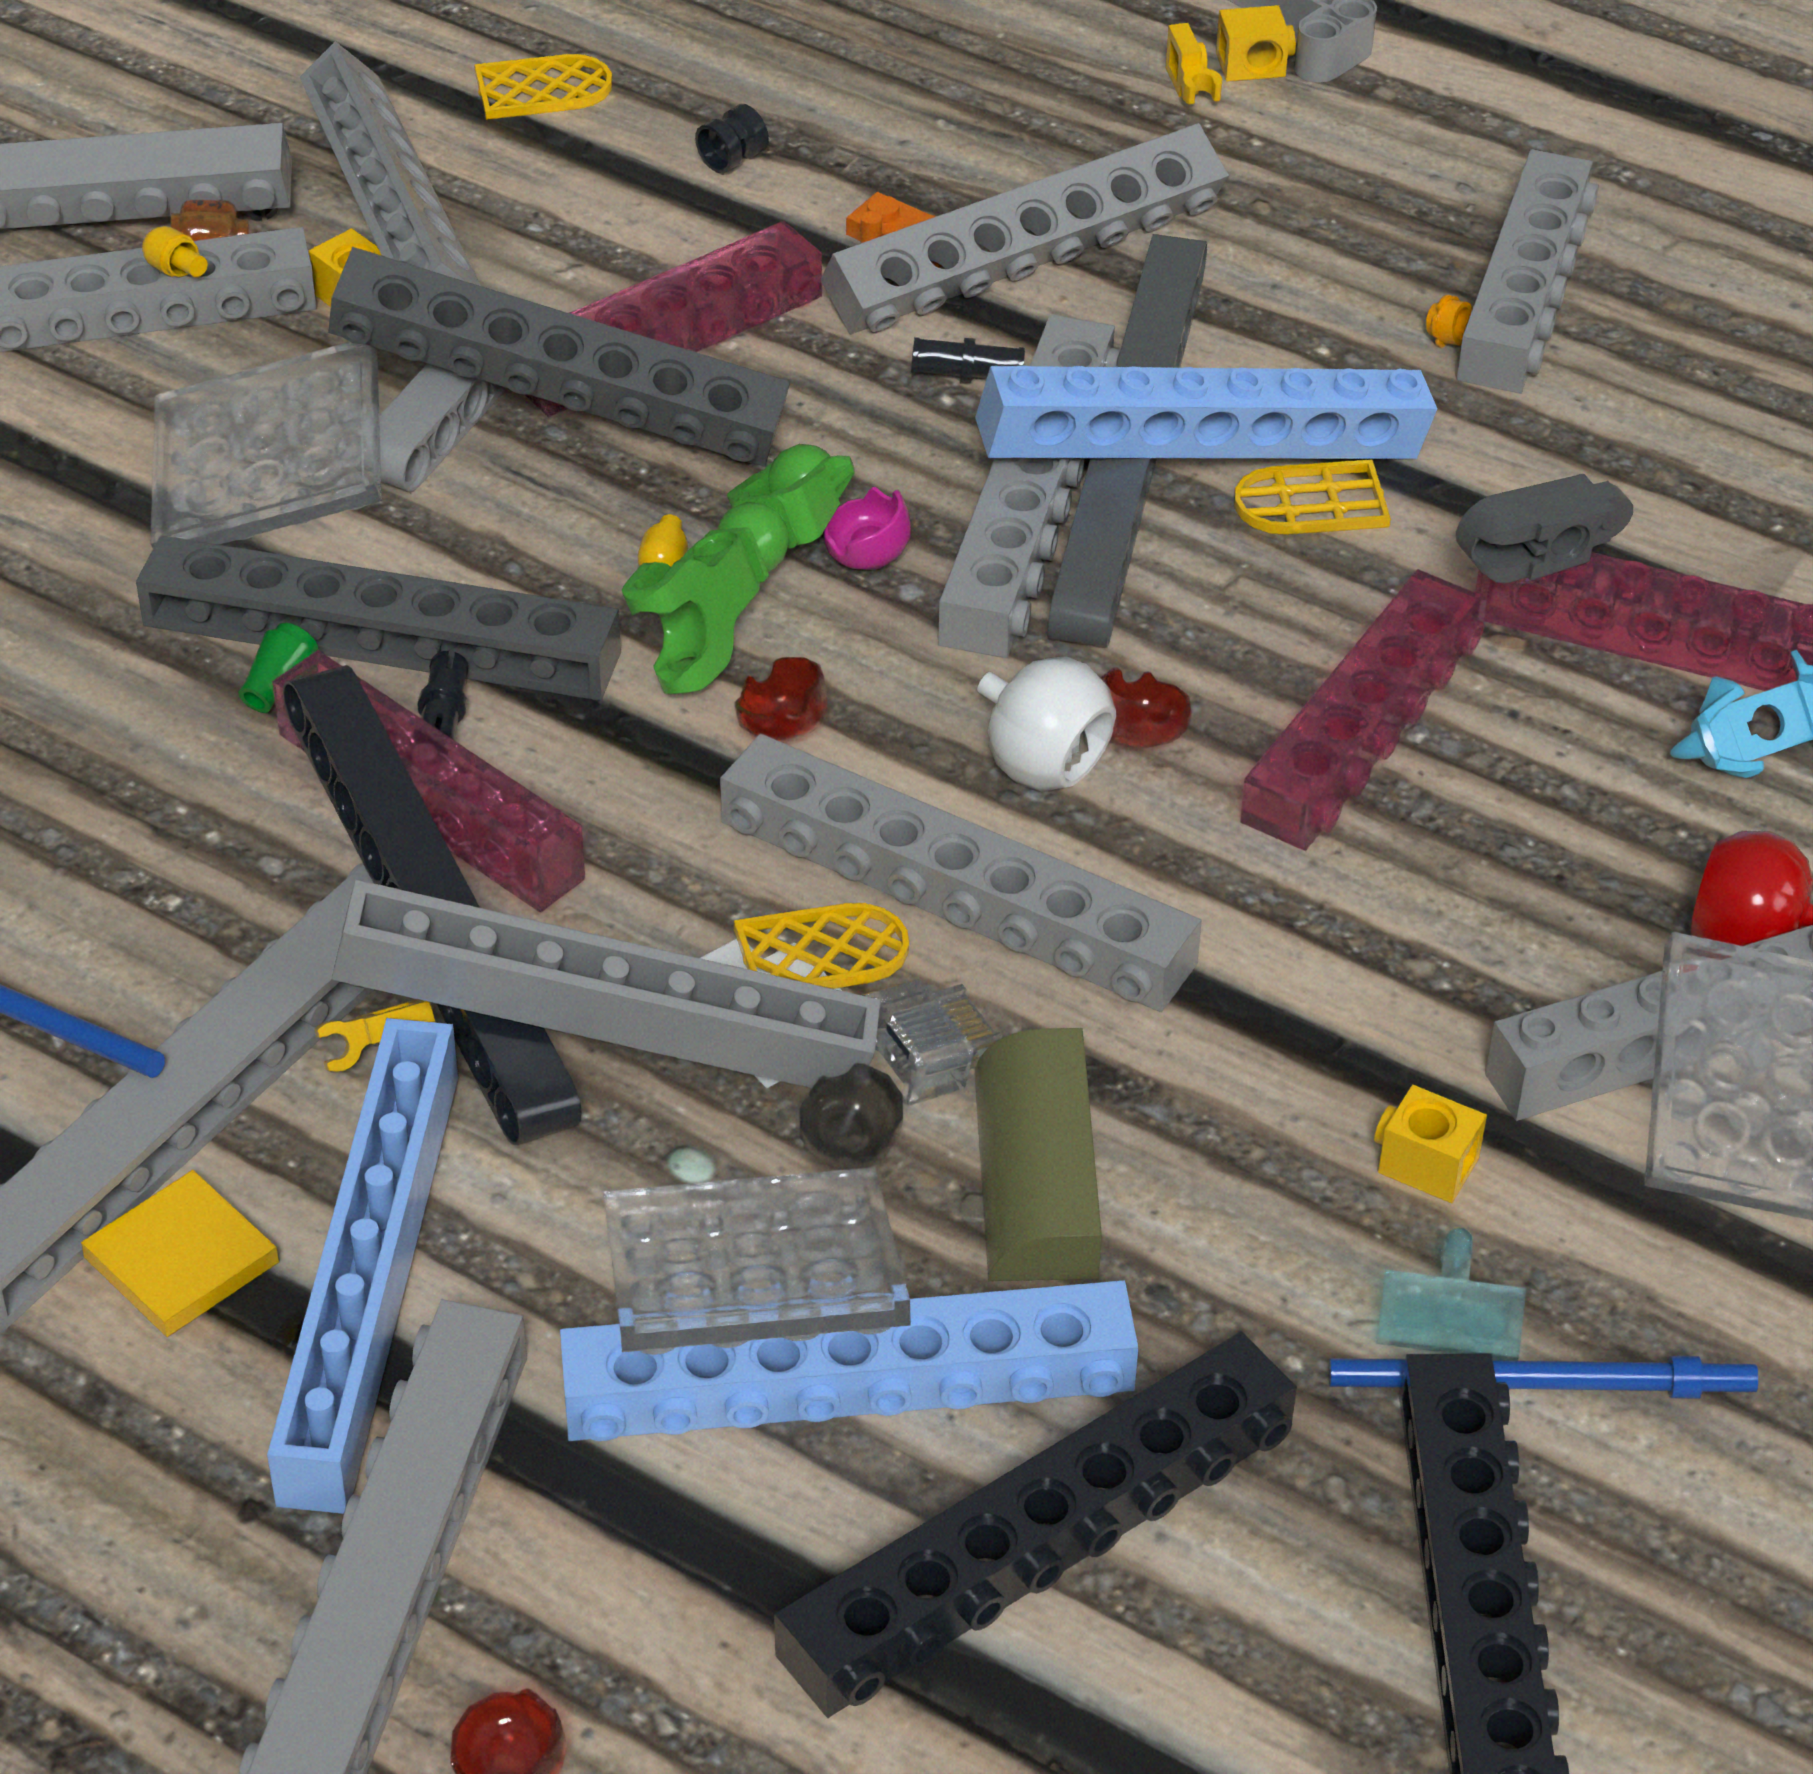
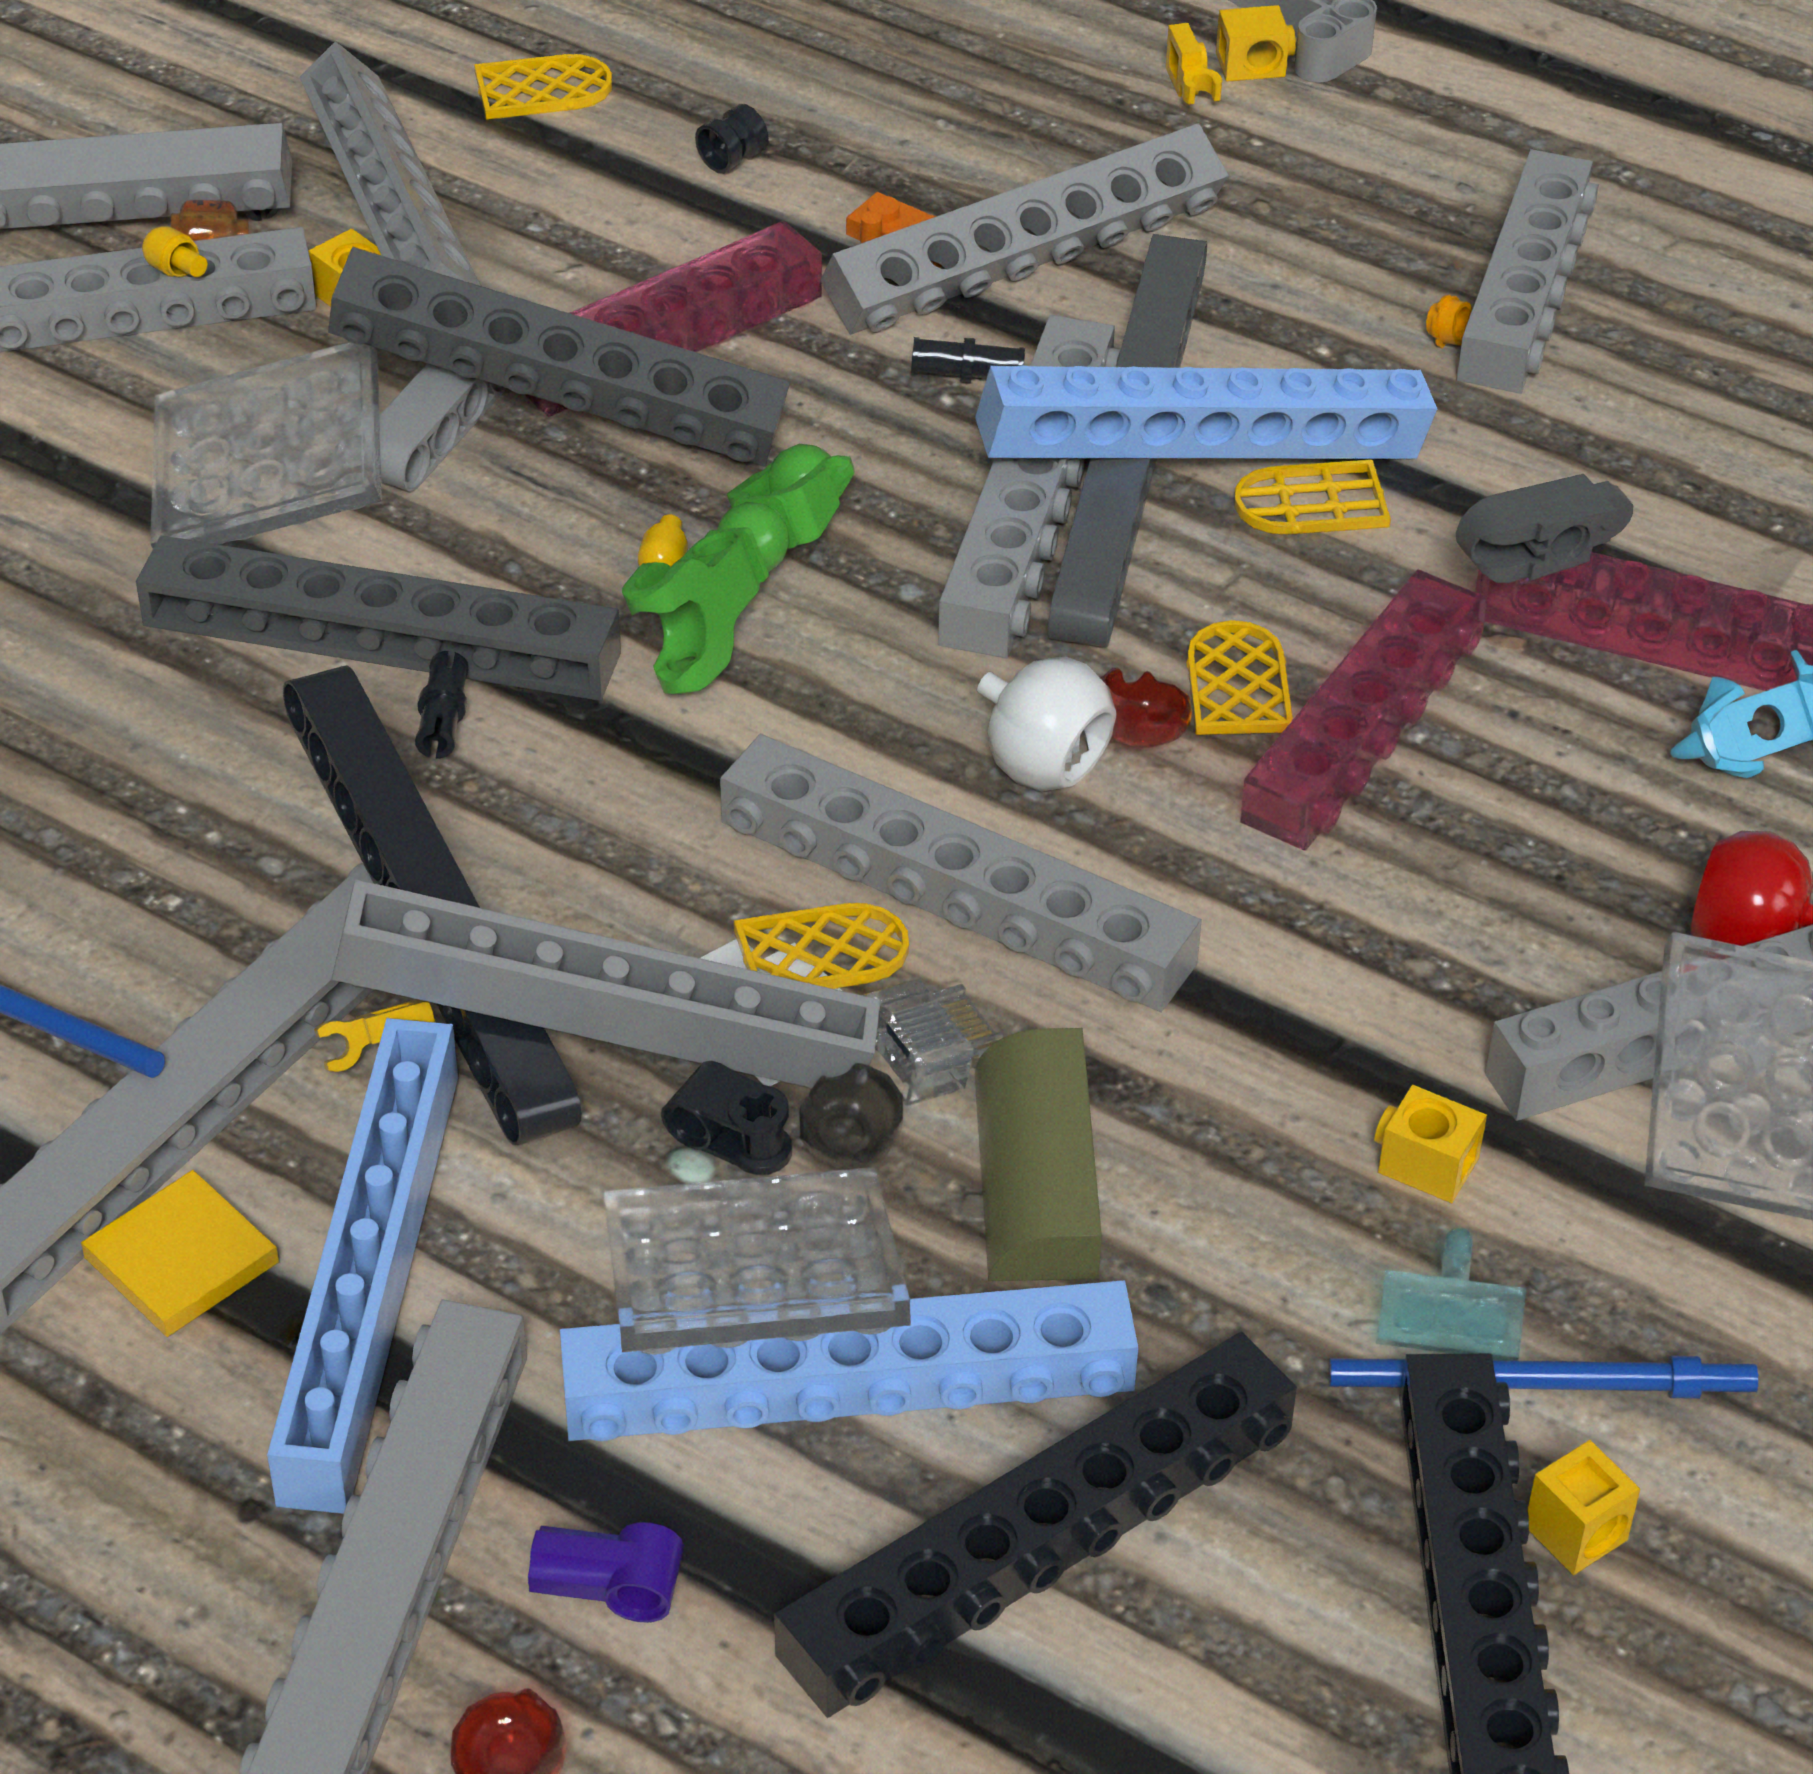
green cone [238,623,319,713] -> none
clear pink brick [272,650,585,913] -> none
clear red hair [734,657,828,744] -> none
dark pink hair [823,487,911,570] -> none
none -> dark purple piece [528,1522,684,1623]
none -> black piece [661,1061,792,1175]
none -> yellow window [1186,620,1294,735]
none -> yellow brick [1528,1440,1640,1576]

